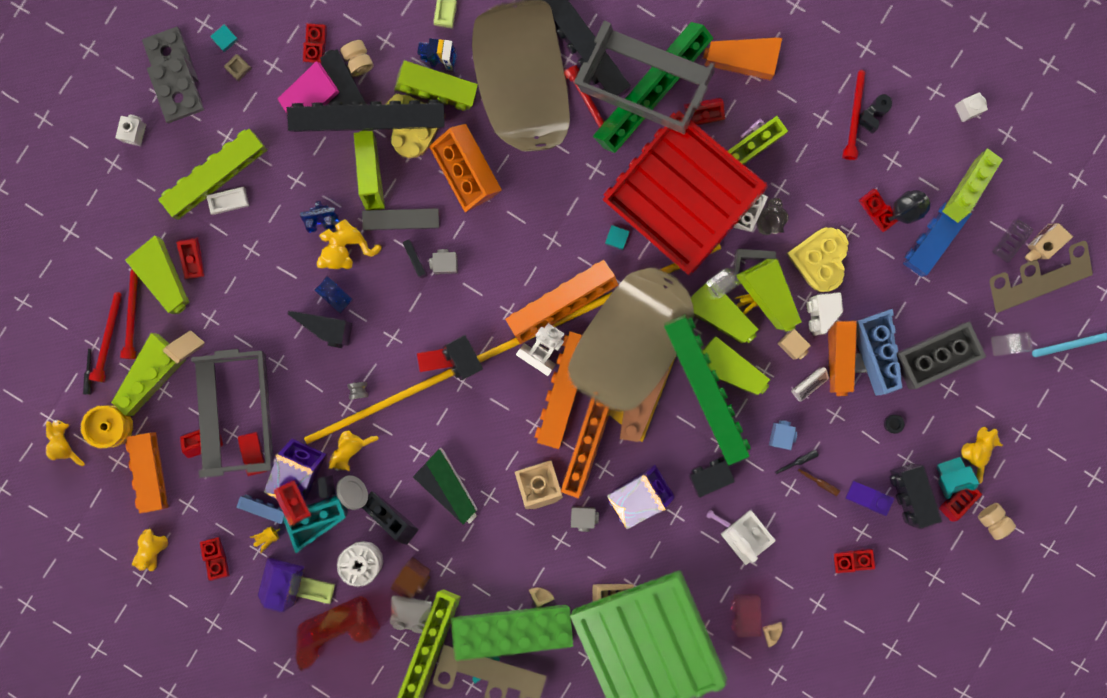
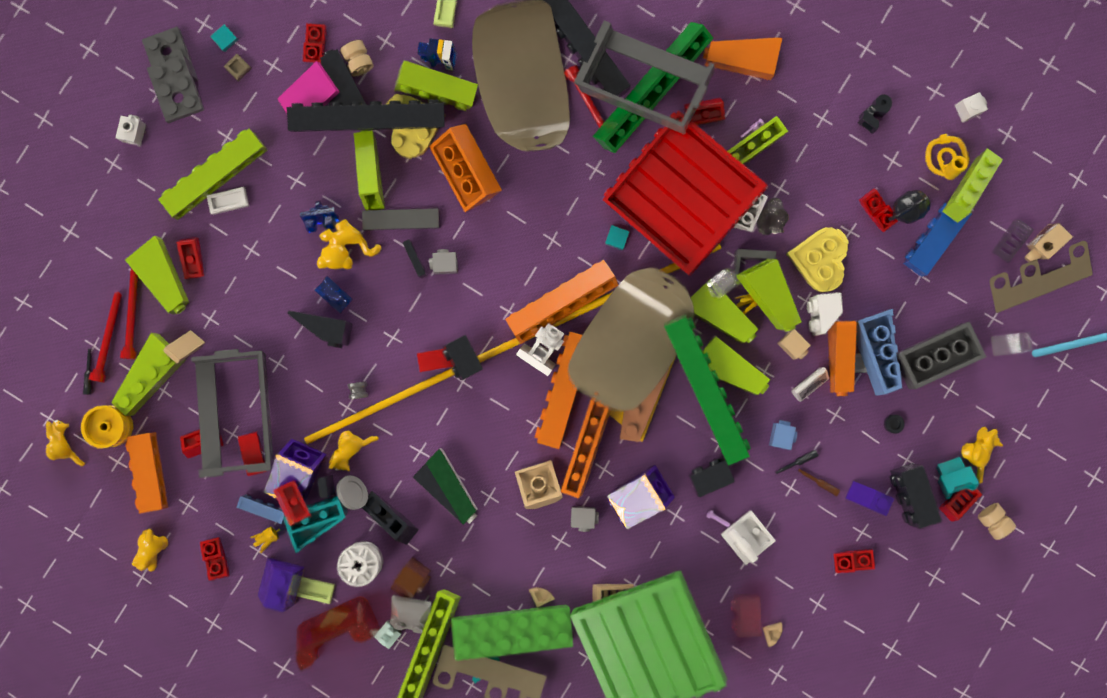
red piece [842,70,865,160] -> none
none -> light aqua tile [374,621,402,649]
none -> yellow piece [925,134,969,180]

